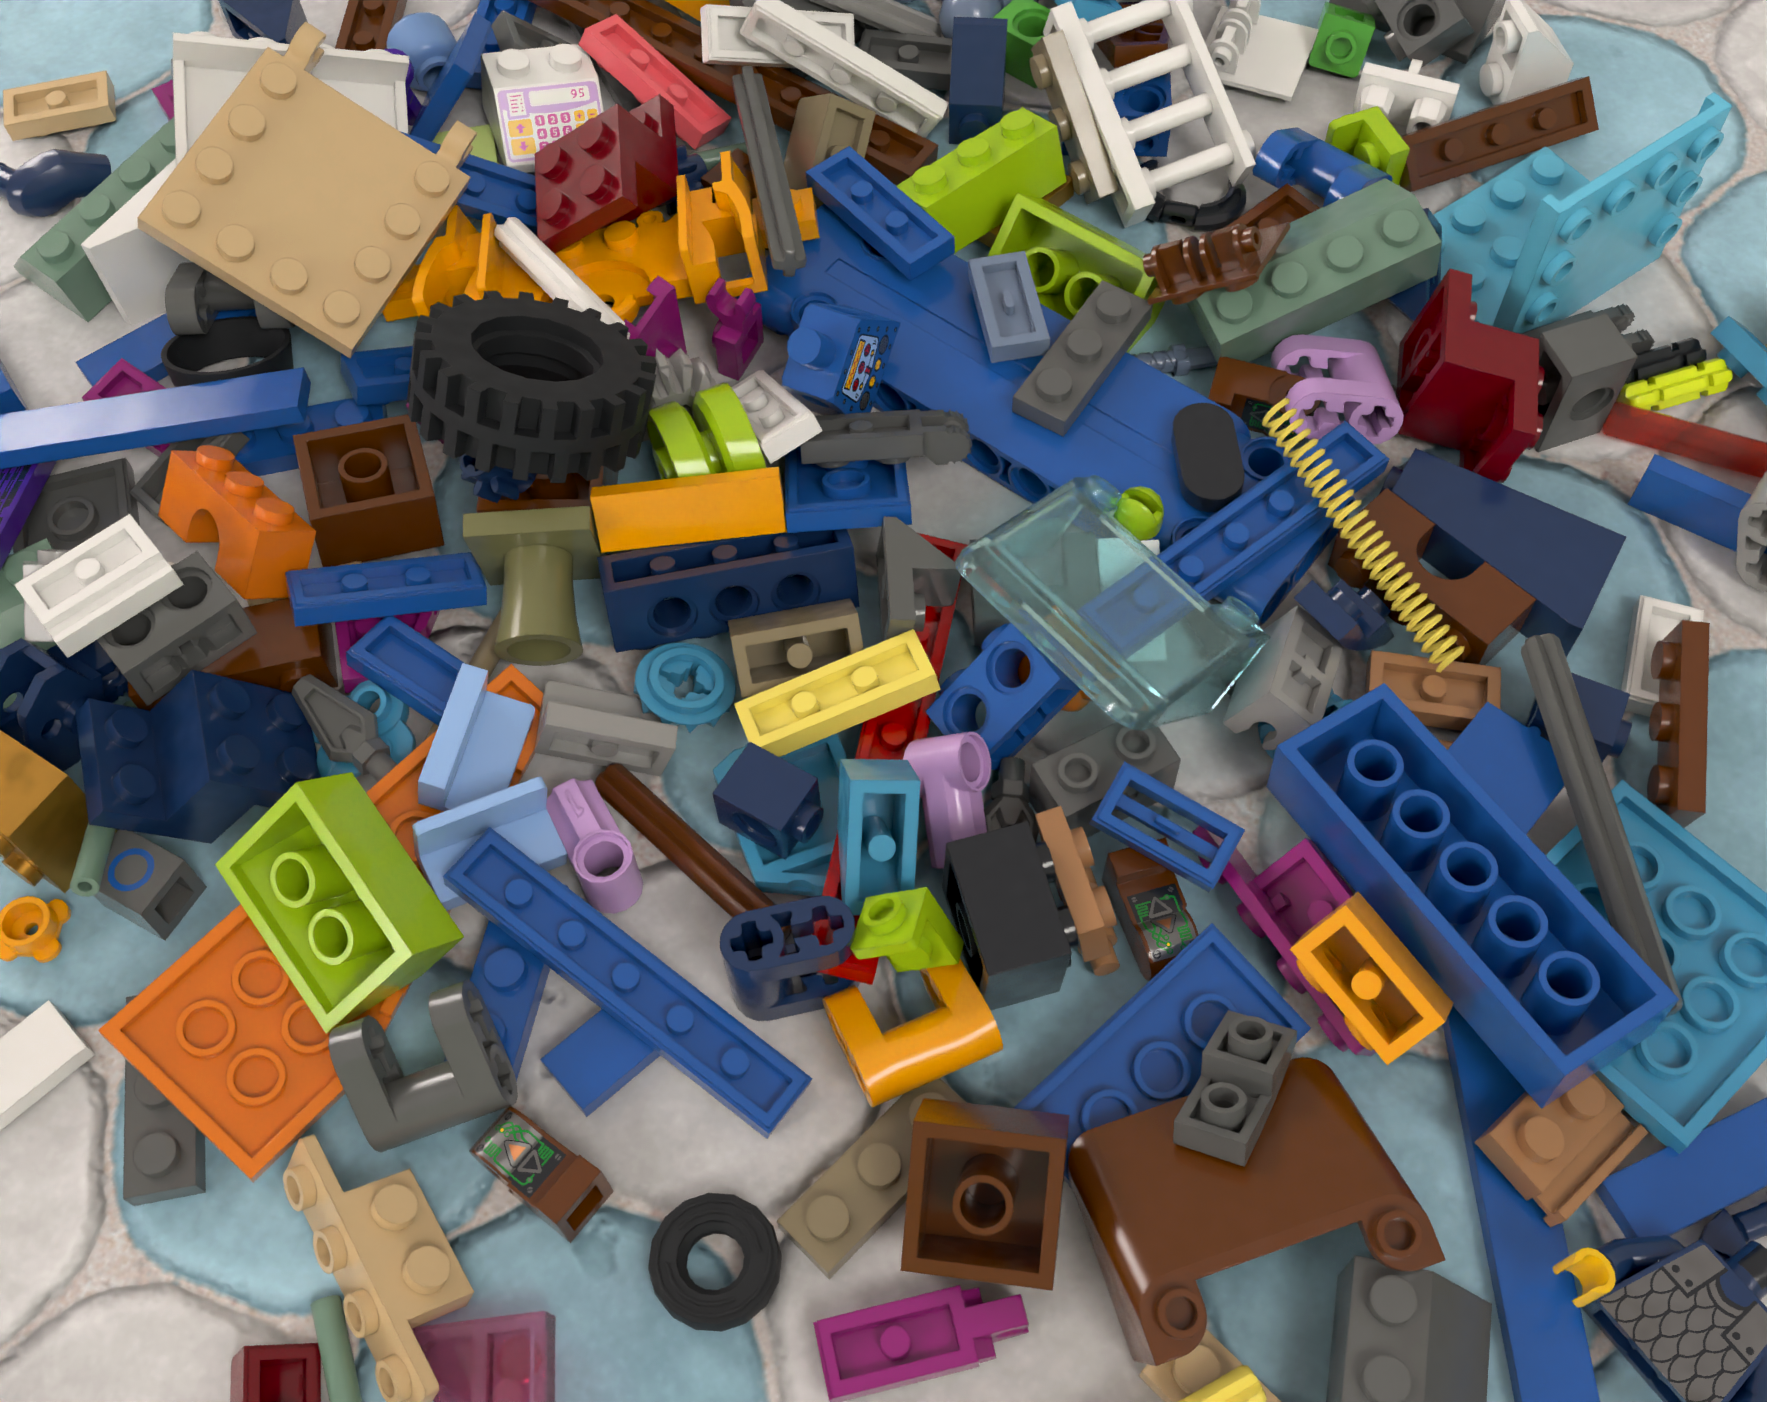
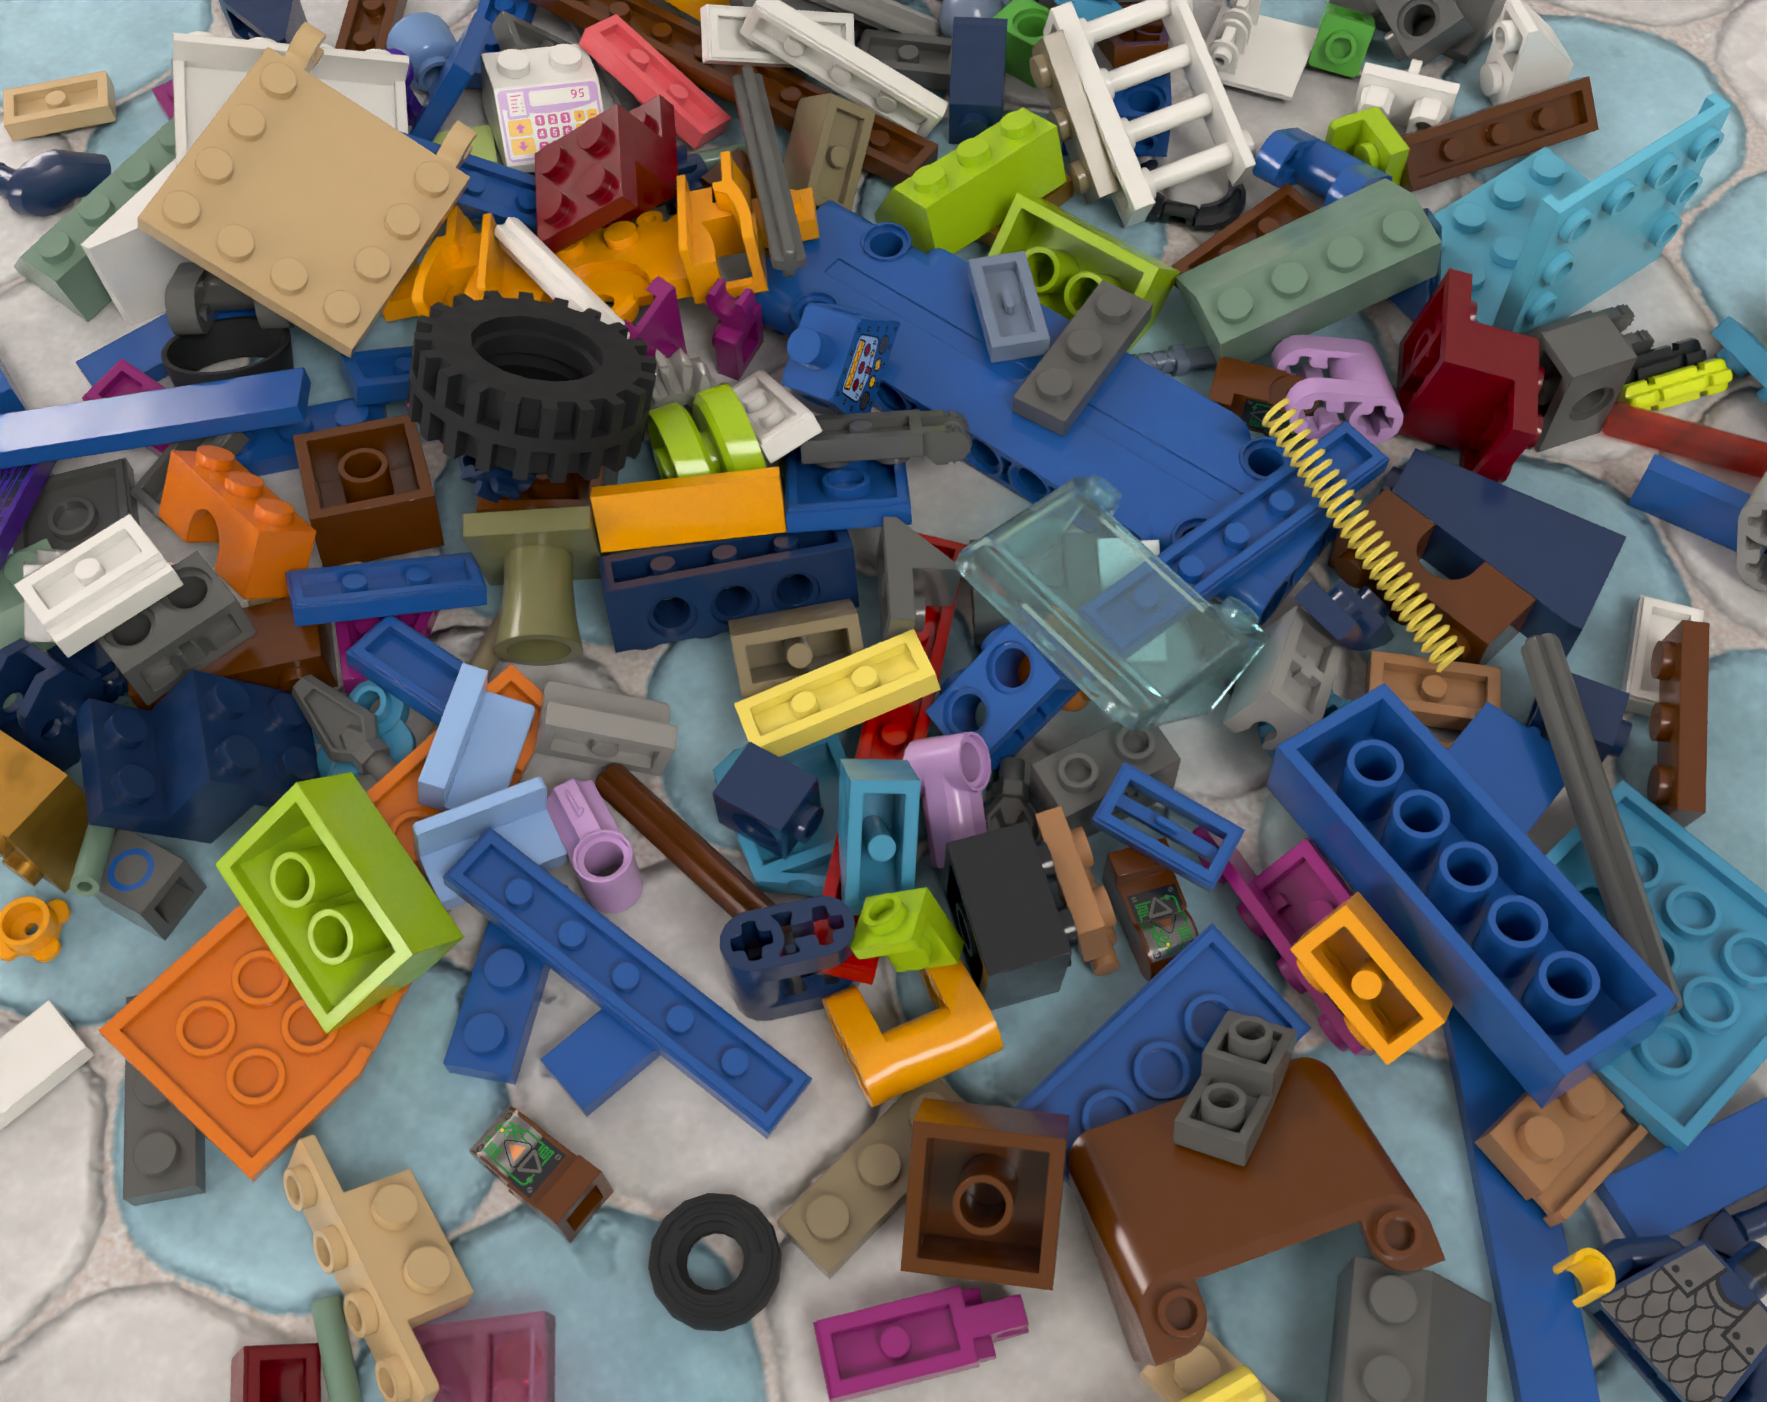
dark grey connector [329,979,518,1153] -> none
dark azure gear [633,643,736,733] -> none
blue plate [805,146,955,281] -> none
lime hinge [1113,486,1164,541] -> none
reddish brown hinge [1143,222,1291,305] -> none
black tile [1171,403,1245,512] -> none

